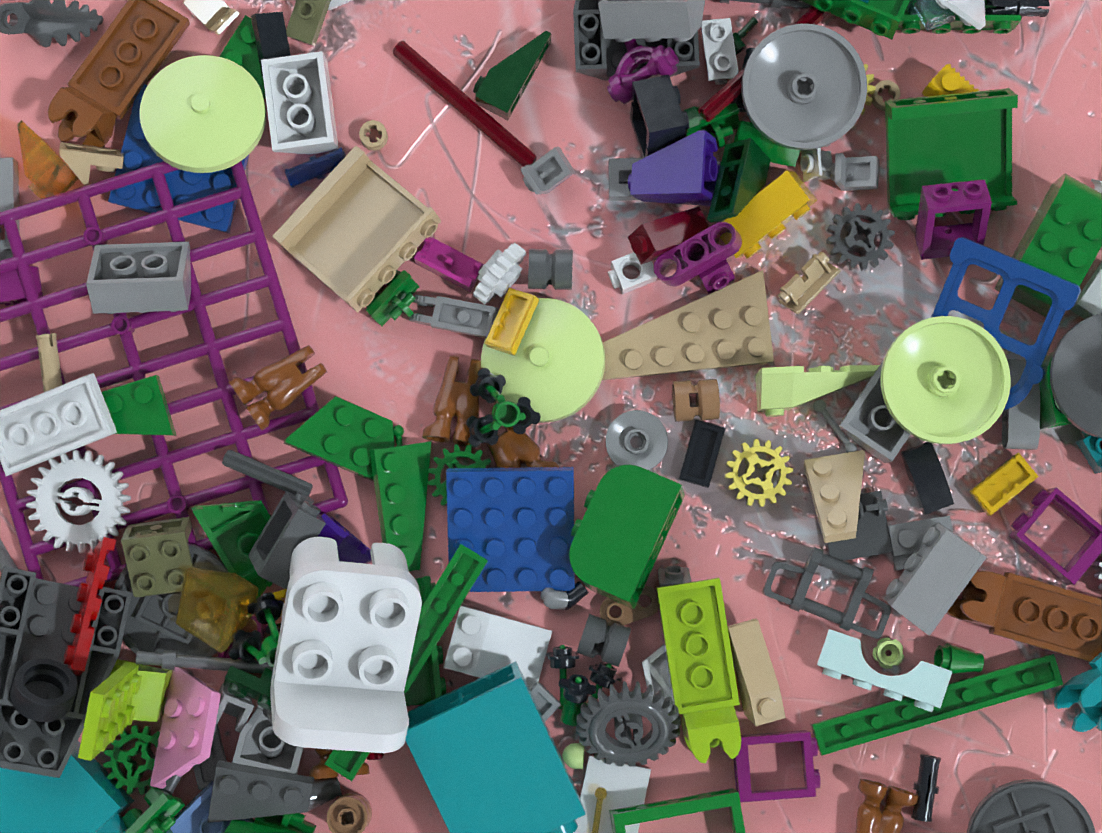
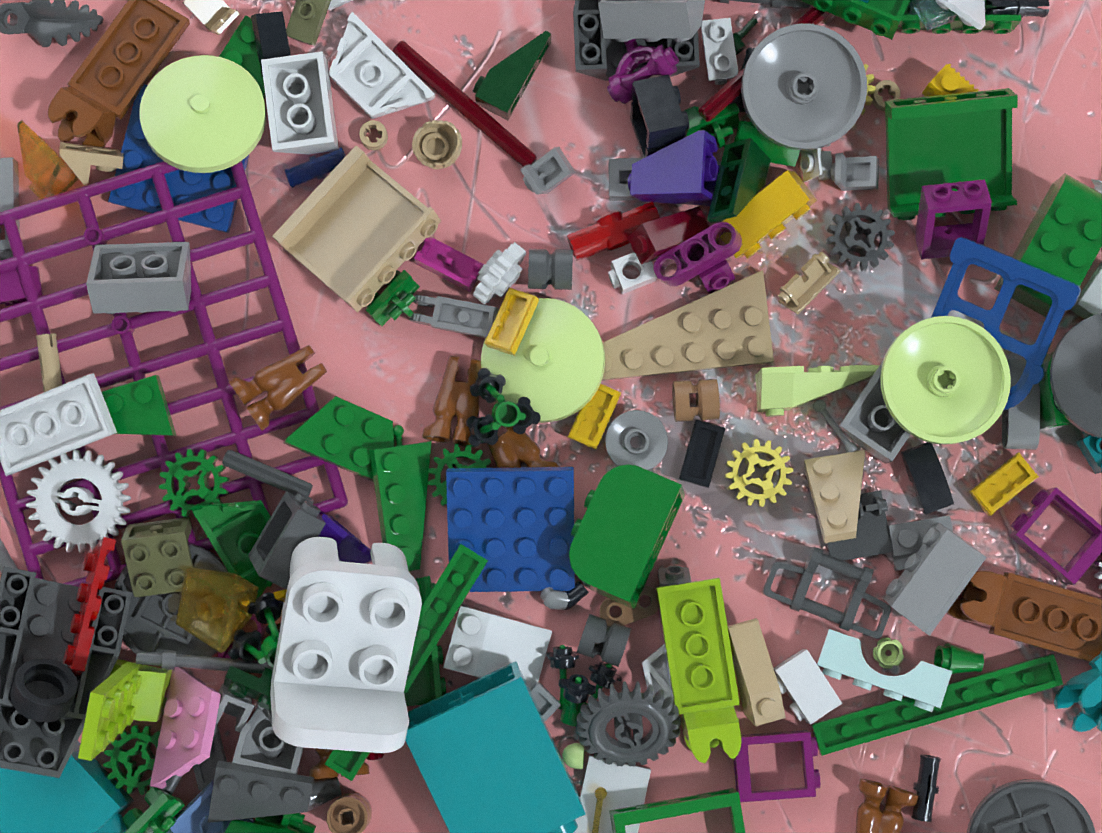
none -> green gear [159,449,229,517]
none -> white wing [328,12,435,119]
none -> tan hair [412,120,462,169]
none -> red piece [567,202,660,261]
none -> yellow plate [568,384,621,450]
none -> white brick [774,649,842,724]

